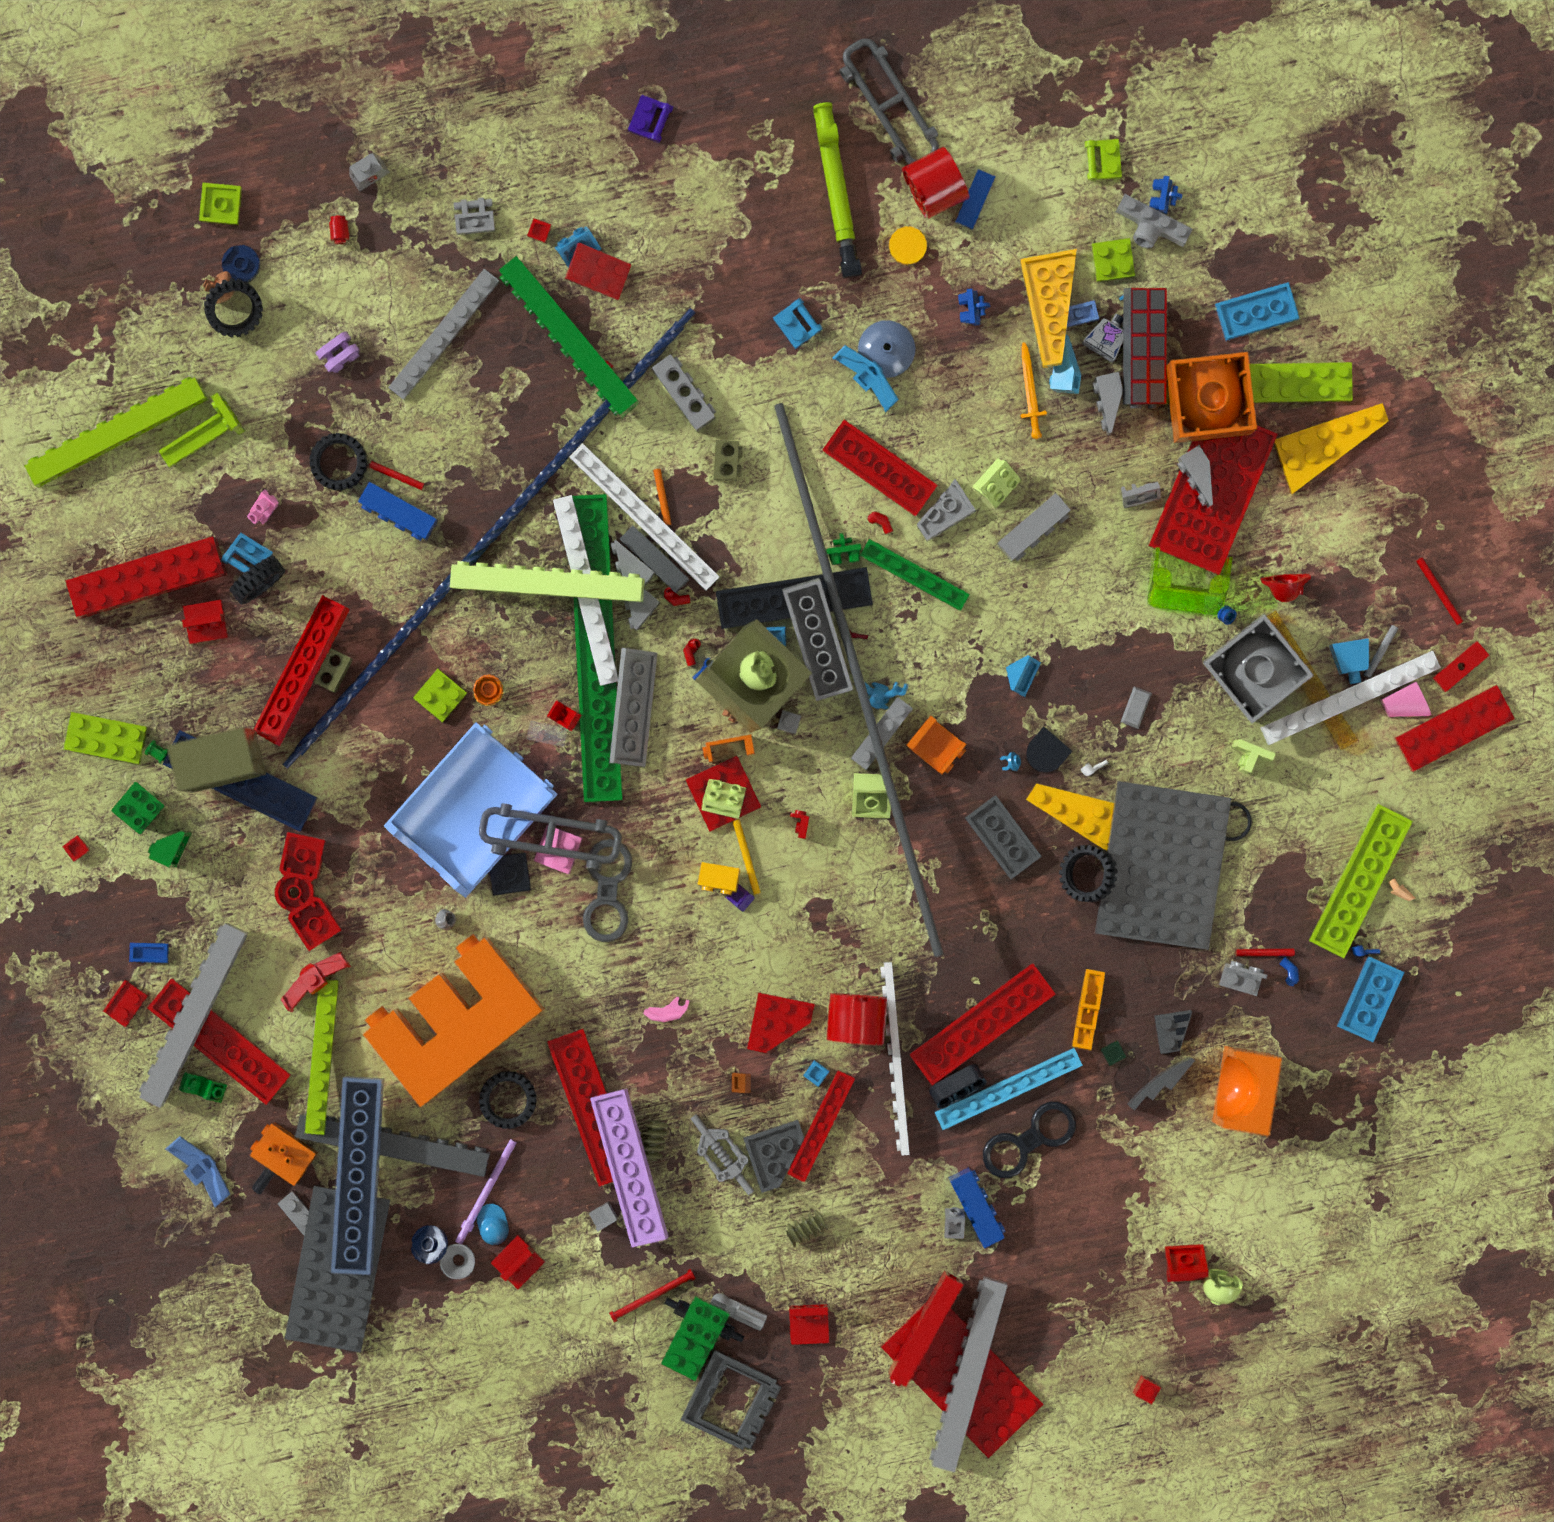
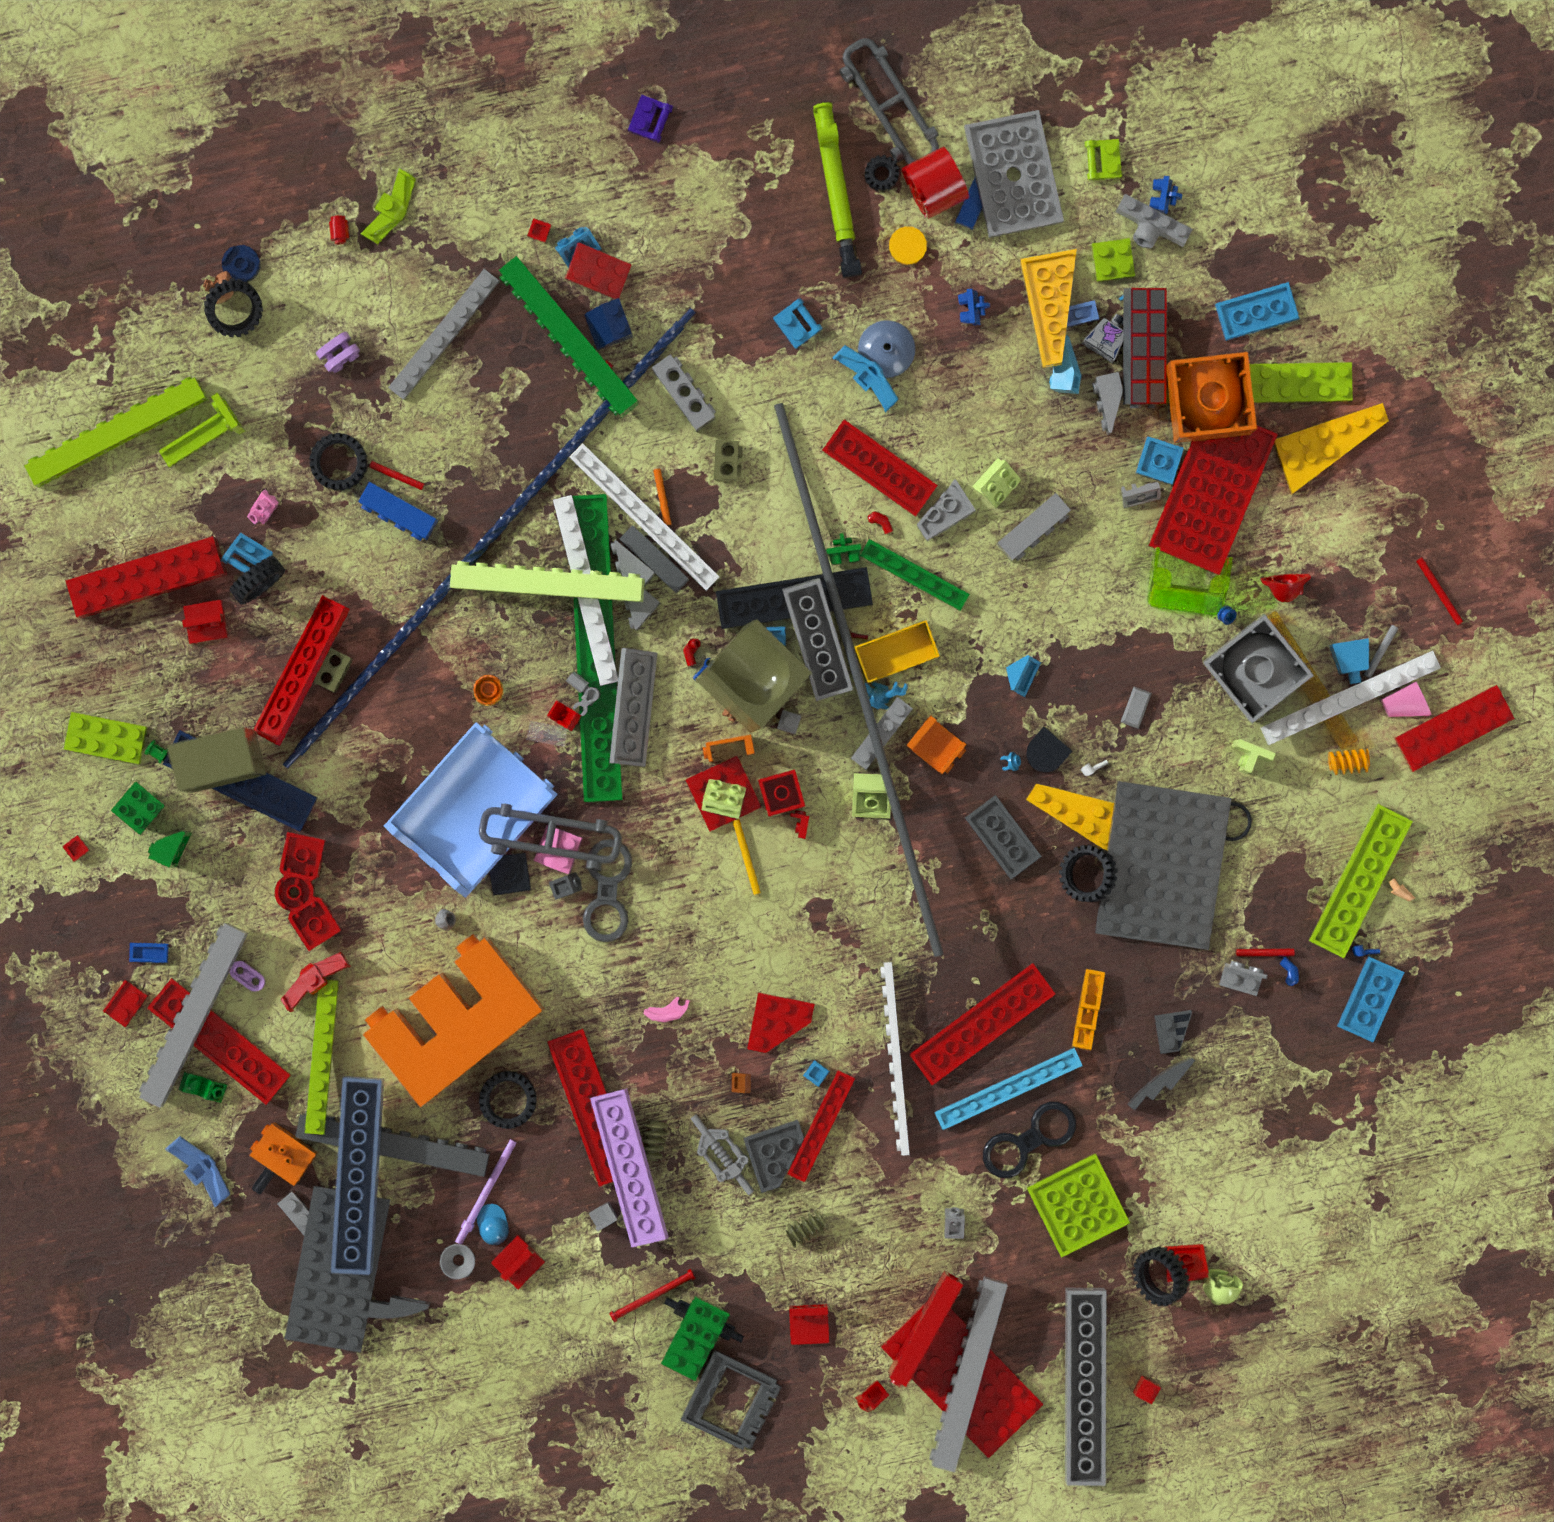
lime plate [199,183,242,225] -> none
light grey torso [349,153,390,192] -> none
dark blue tile [411,1225,448,1264] -> none
lime plate [413,669,468,723] -> none
light grey plate [454,198,495,235] -> none
red arm [663,587,691,606] -> none
yellow brick [697,862,741,895] -> none
light grey piece [711,1293,767,1331] -> none
dark purple slope [725,883,755,912] -> none
yellowish green cylinder [740,651,777,691] -> none
red brick [826,993,887,1045] -> none
black beam [929,1064,987,1109] -> none
blue wedge [948,1167,1006,1248] -> none
light orange sword [1020,342,1047,439] -> none
clear green tile [1100,1040,1126,1066] -> none
light grey slope [1177,445,1213,508] -> none
orange piece [1212,1046,1282,1136] -> none
red tile [1432,641,1490,693] -> none
none -> lavender plate [230,961,265,992]
none -> lime plate [361,168,416,244]
none -> dark grey slope [367,1295,431,1319]
none -> dark grey bracket [549,872,582,900]
none -> light grey bar [566,671,600,716]
none -> dark blue slope [584,298,633,351]
none -> red brick [758,769,805,817]
none -> yellow piece [854,620,940,684]
none -> red bracket [855,1380,889,1412]
none -> black tyre [865,155,899,192]
none -> light grey plate [964,110,1064,238]
none -> lime plate [1026,1153,1130,1258]
none -> light grey brick [1065,1287,1106,1486]
none -> black tyre [1133,1247,1189,1306]
none -> dark azure plate [1135,436,1184,485]
none -> light orange piece [1328,749,1370,775]

